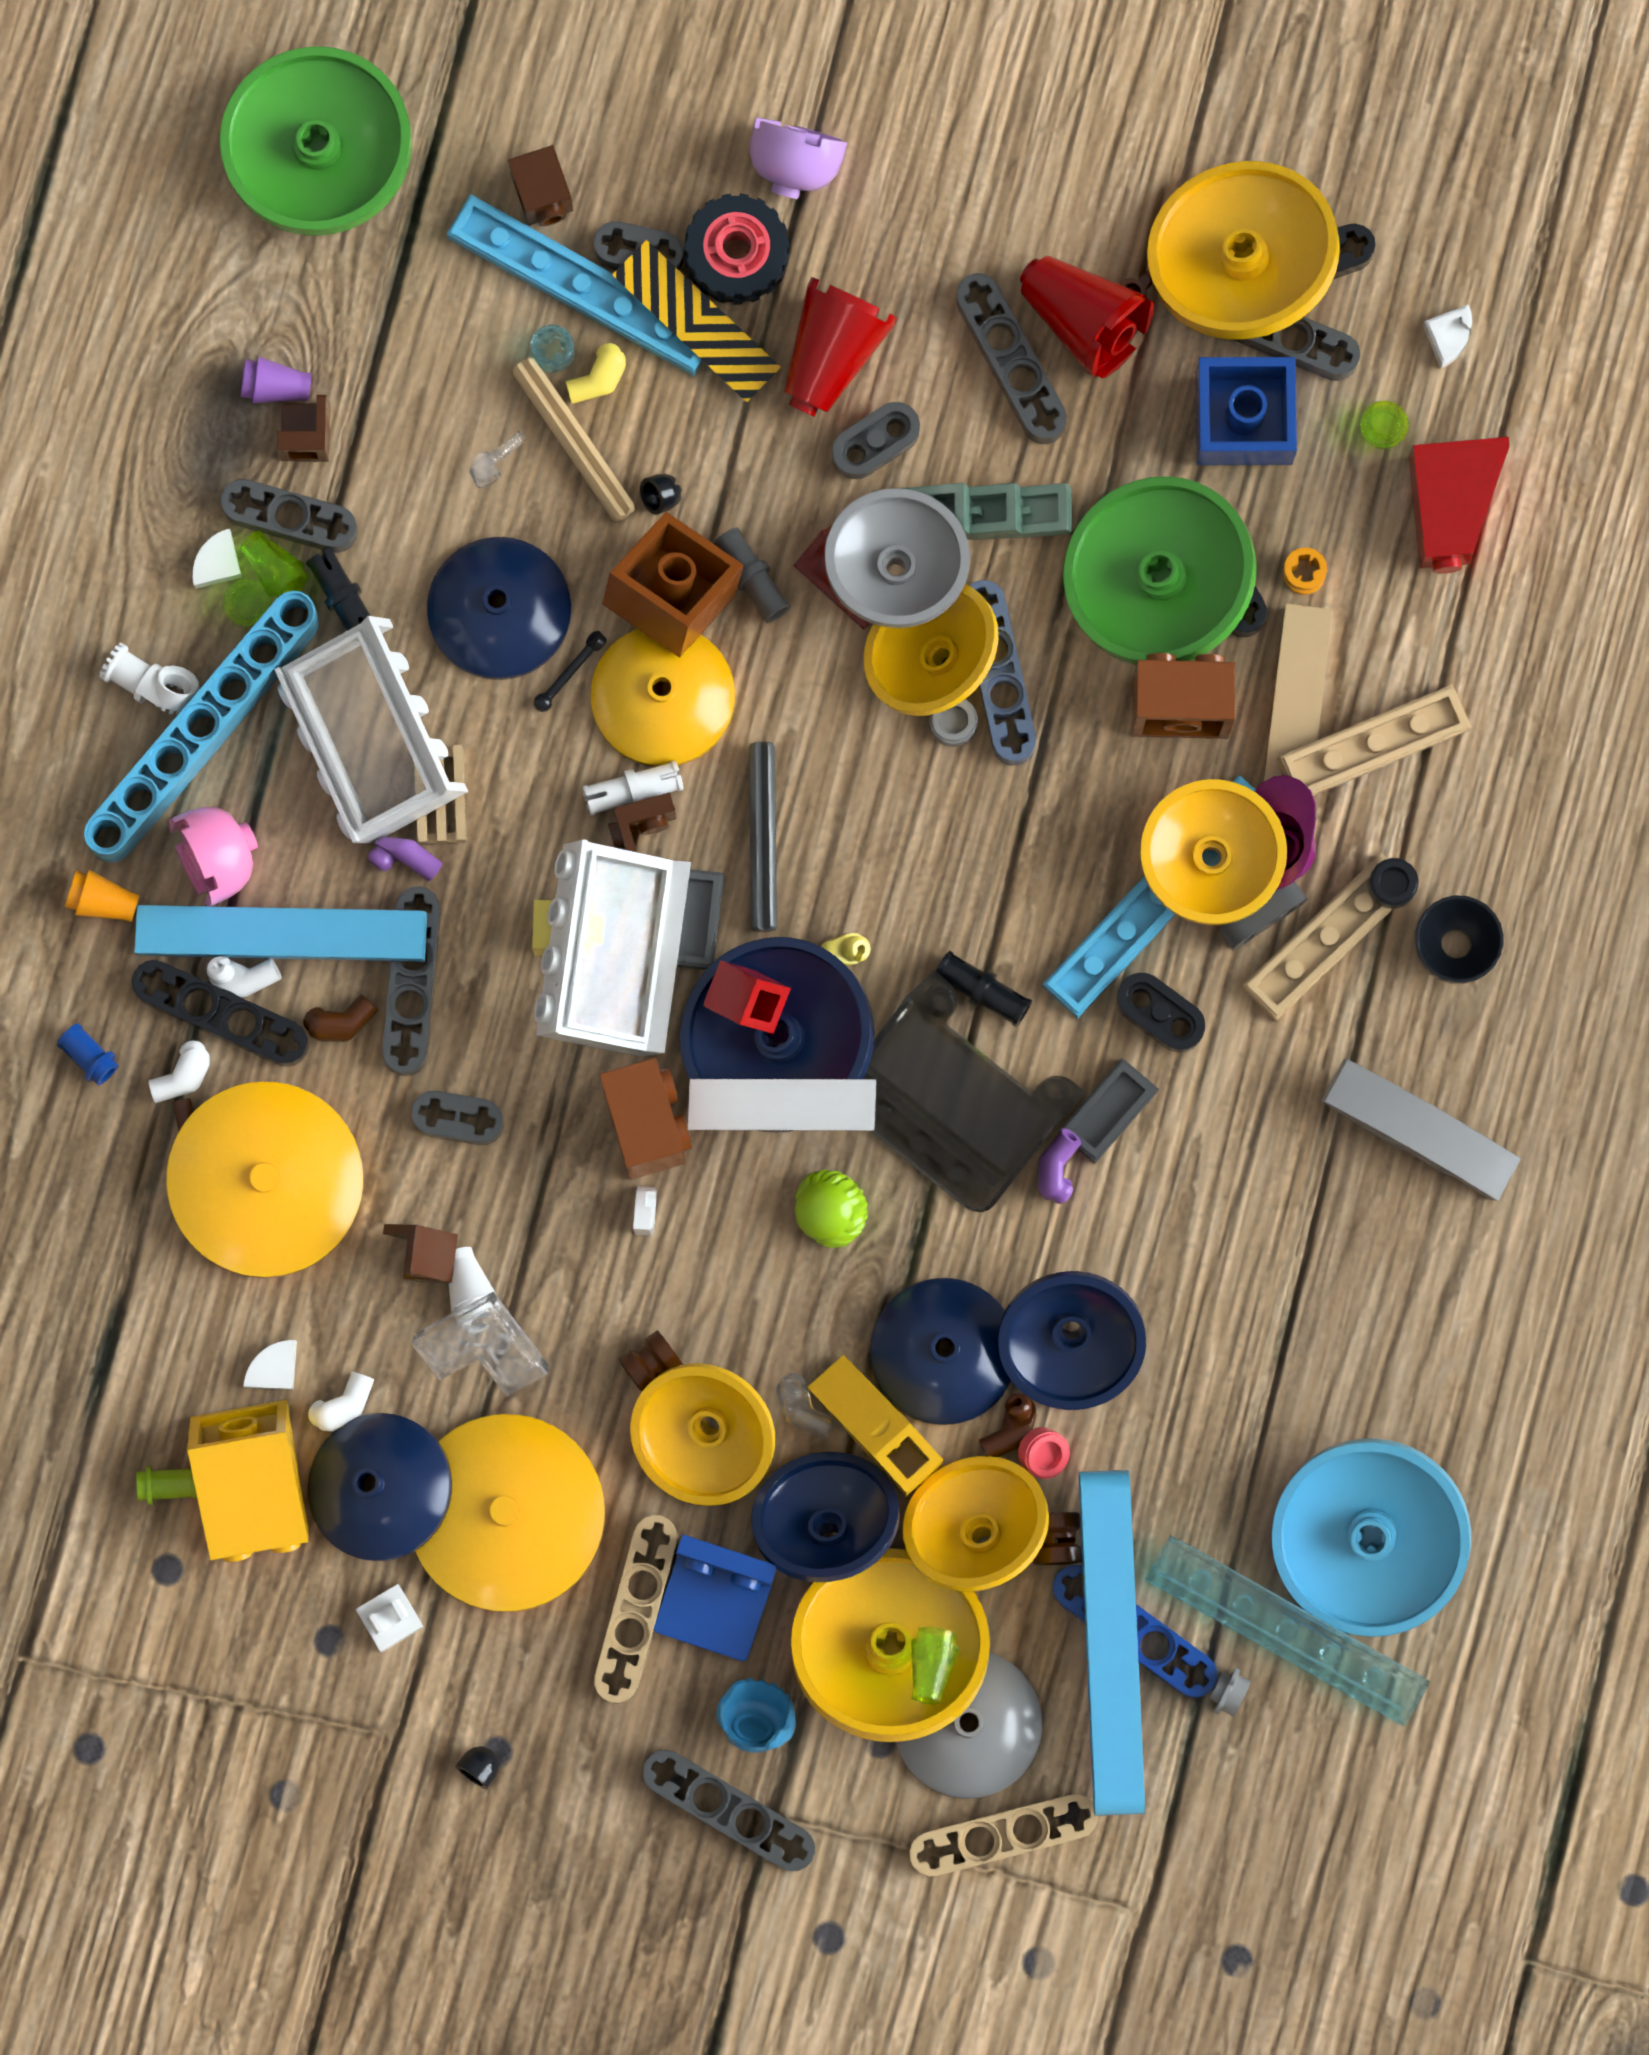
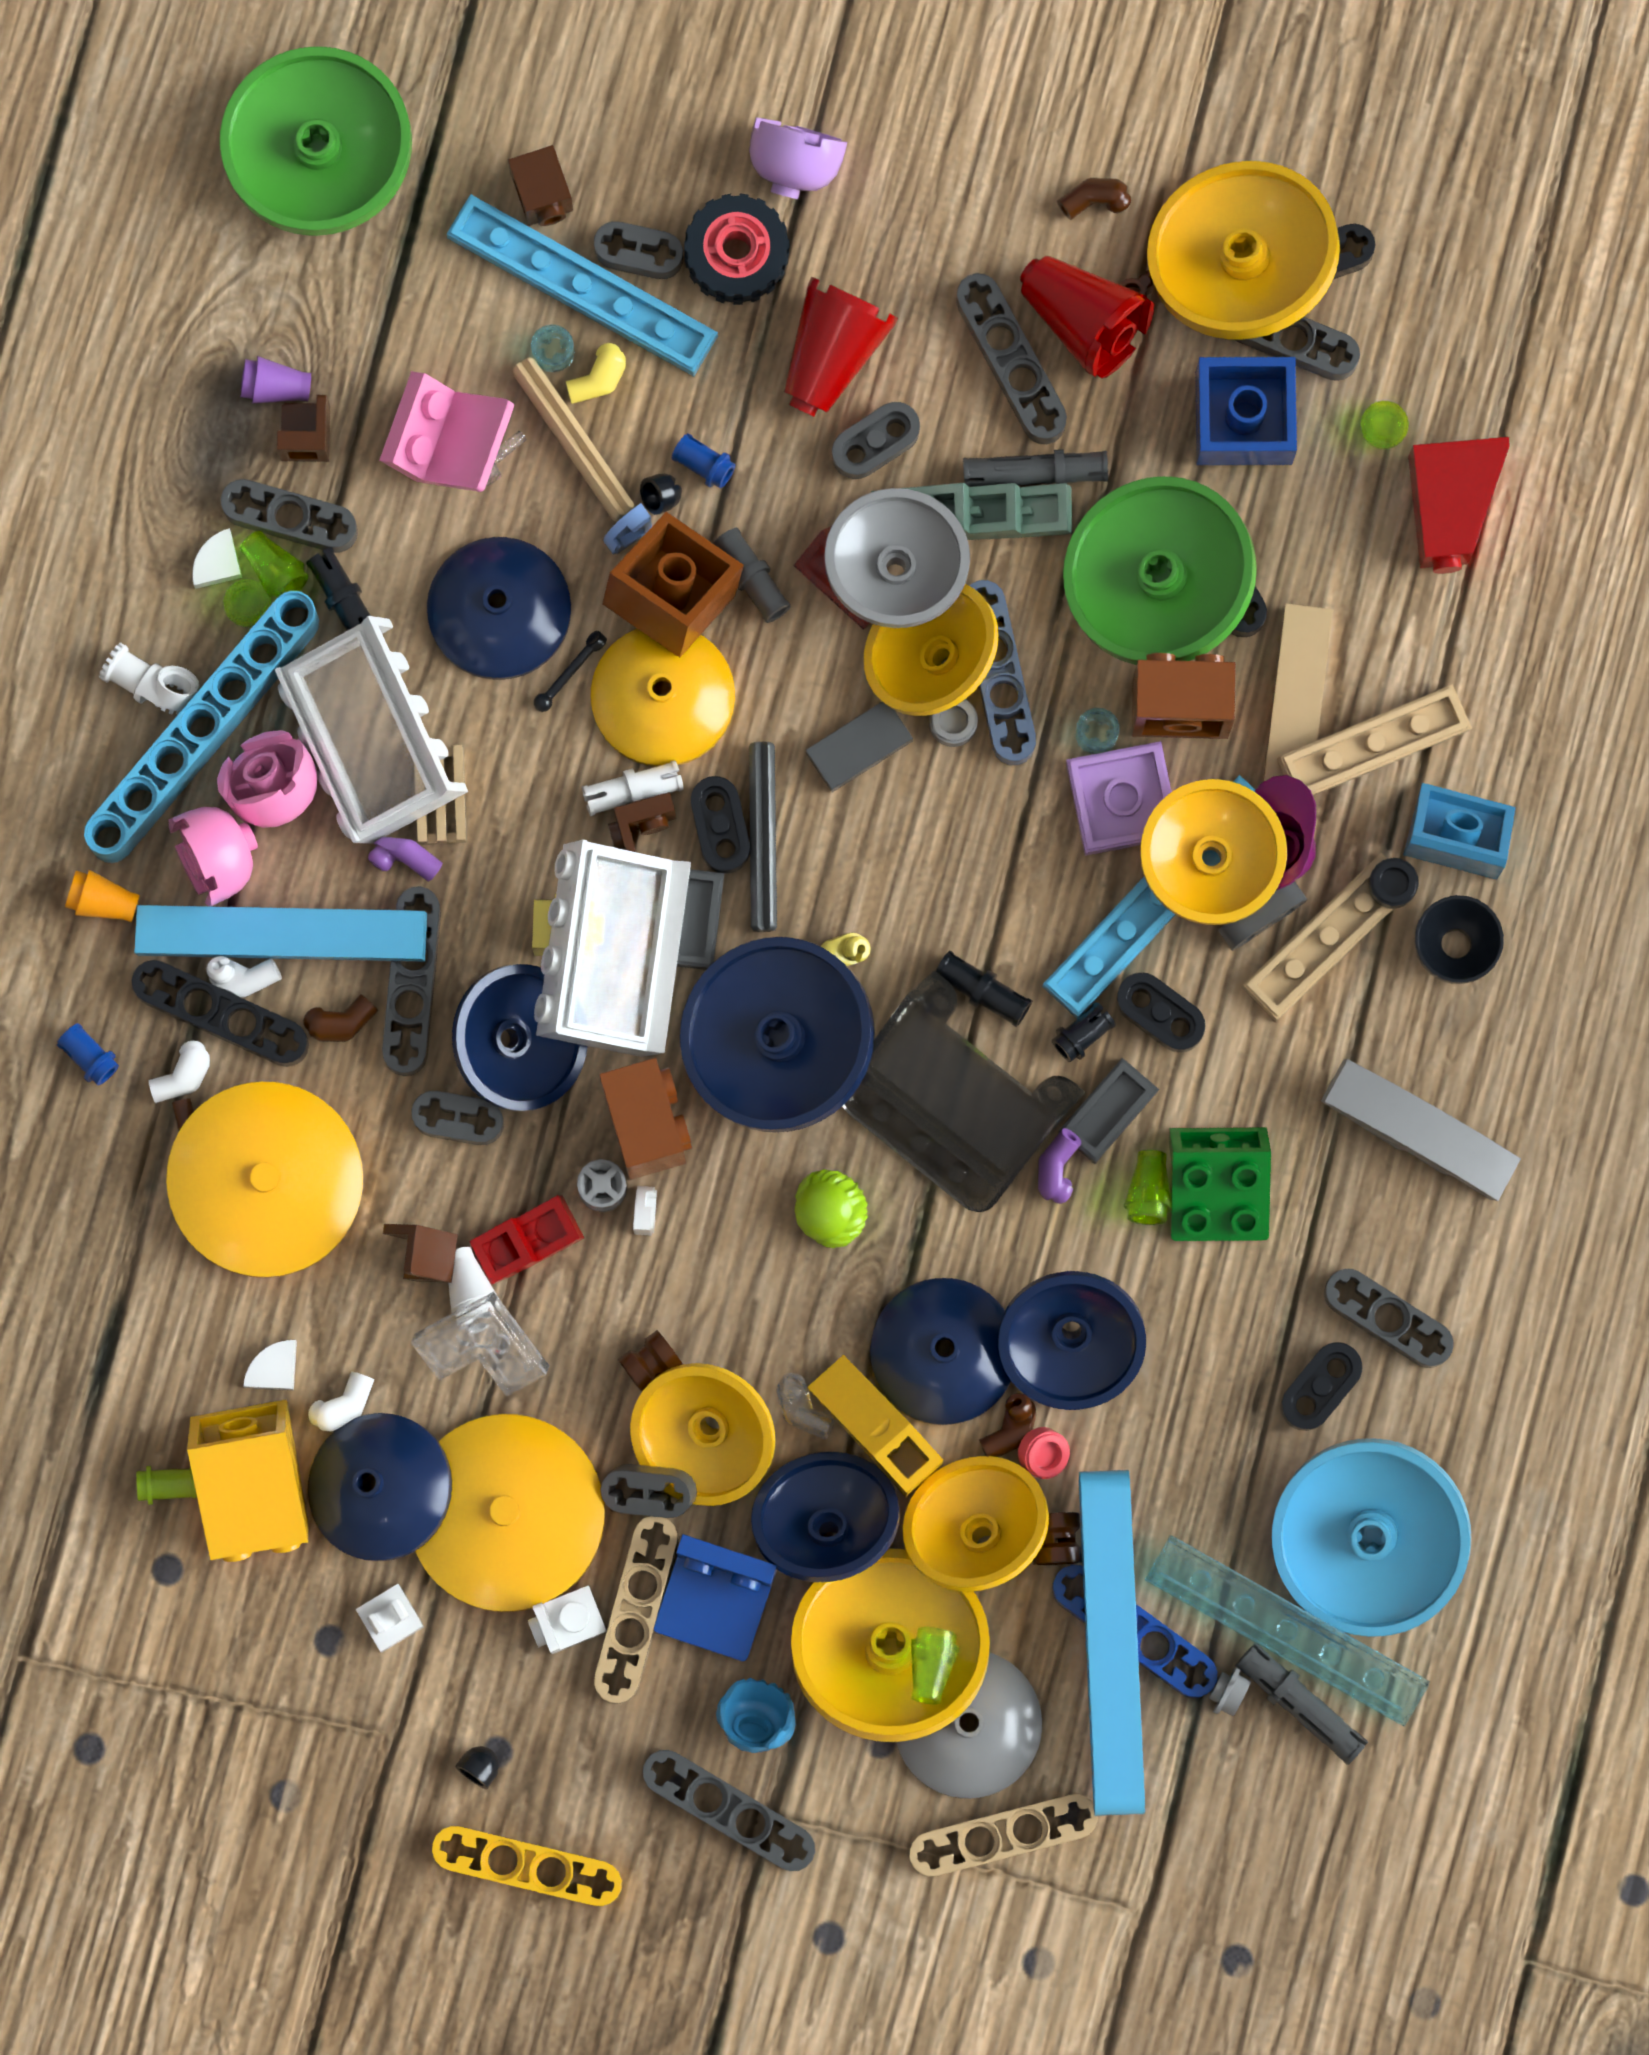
sticker [612,240,781,402] -> none
white sticker [688,1079,876,1131] -> none
red brick [703,960,791,1034] -> none
light orange bush [1283,547,1327,595] -> none
white tile [1423,304,1472,368] -> none
none -> bright pink cylinder [217,730,317,828]
none -> bright pink bracket [379,371,514,492]
none -> yellow beam [432,1826,622,1906]
none -> dark blue dish [452,964,588,1111]
none -> red slope [469,1195,584,1285]
none -> white bracket [528,1585,607,1654]
none -> light grey wheel [577,1159,627,1212]
none -> dark grey beam [600,1464,697,1518]
none -> light blue tile [603,503,652,554]
none -> blue pin [671,433,736,489]
none -> black plate [691,776,750,874]
none -> dark grey tile [806,702,913,793]
none -> dark grey pin [963,449,1108,487]
none -> black pin [1052,1002,1116,1062]
none -> reddish brown arm [1057,178,1131,220]
none -> lavender tile [1066,741,1172,856]
none -> clear light blue bush [1076,708,1120,754]
none -> clear neon green cone [1124,1150,1172,1225]
none -> green bracket [1169,1127,1271,1241]
none -> dark grey pin [1235,1642,1368,1765]
none -> black plate [1281,1342,1362,1431]
none -> dark grey beam [1324,1269,1454,1368]
none -> dark azure slope [1403,783,1516,880]

